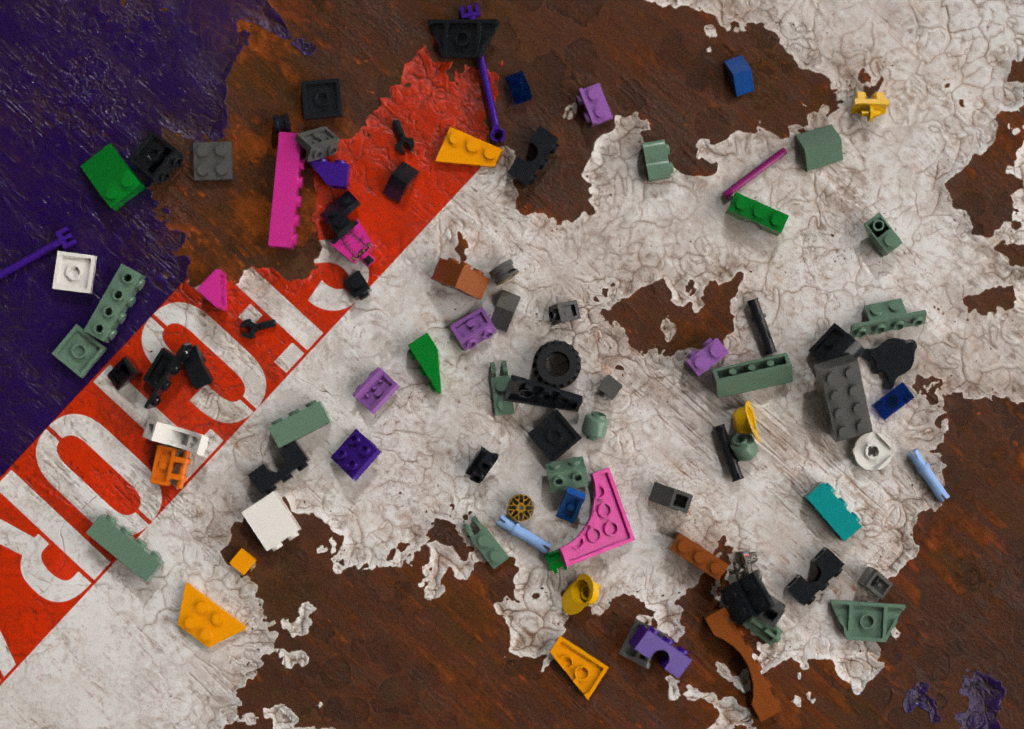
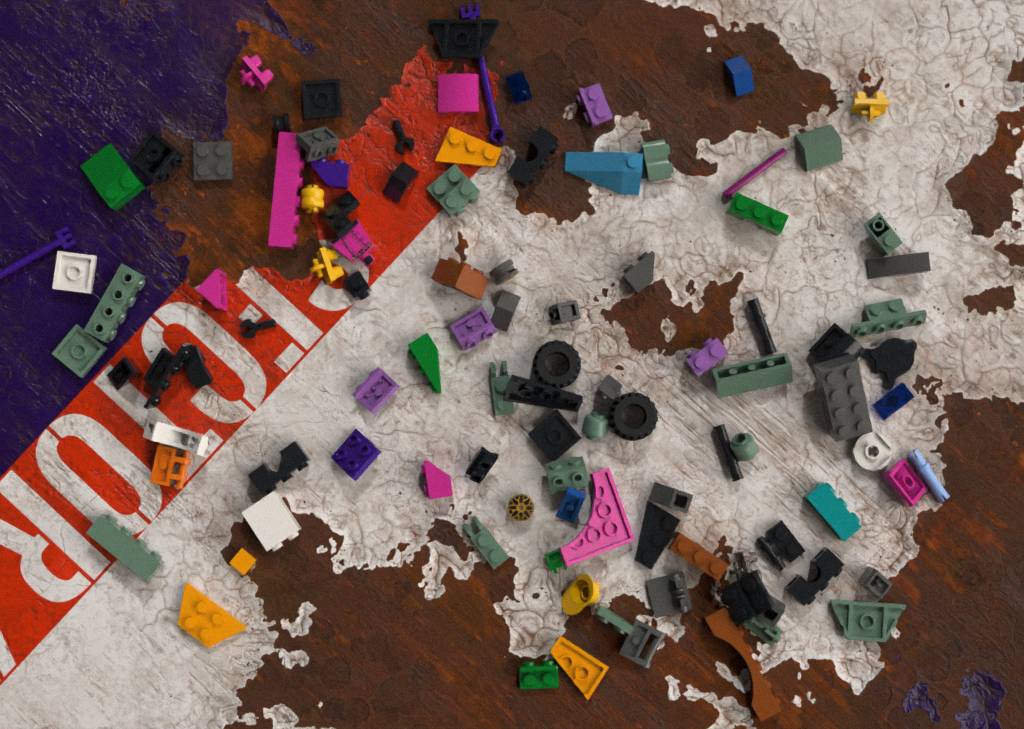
sand green brick [268,400,332,449] -> none
light blue pin [496,514,551,554] -> none
dark purple arch [629,624,692,679] -> none
yellow piece [732,401,761,443] -> none
none -> dark pink hips [239,55,274,92]
none -> yellow piece [300,185,324,213]
none -> yellow hips [309,247,344,285]
none -> dark pink slope [421,461,453,499]
none -> sand green plate [426,164,480,218]
none -> dark pink slope [438,74,479,114]
none -> green bracket [519,660,559,690]
none -> dark azure wedge [565,152,643,195]
none -> sand green plate [594,603,634,635]
none -> black tyre [608,392,658,441]
none -> dark grey slope [622,251,655,295]
none -> black wing [634,500,681,570]
none -> dark grey hinge [646,571,693,618]
none -> black plate [756,520,805,571]
none -> dark grey slope [866,252,931,279]
none -> dark pink slope [881,458,927,507]

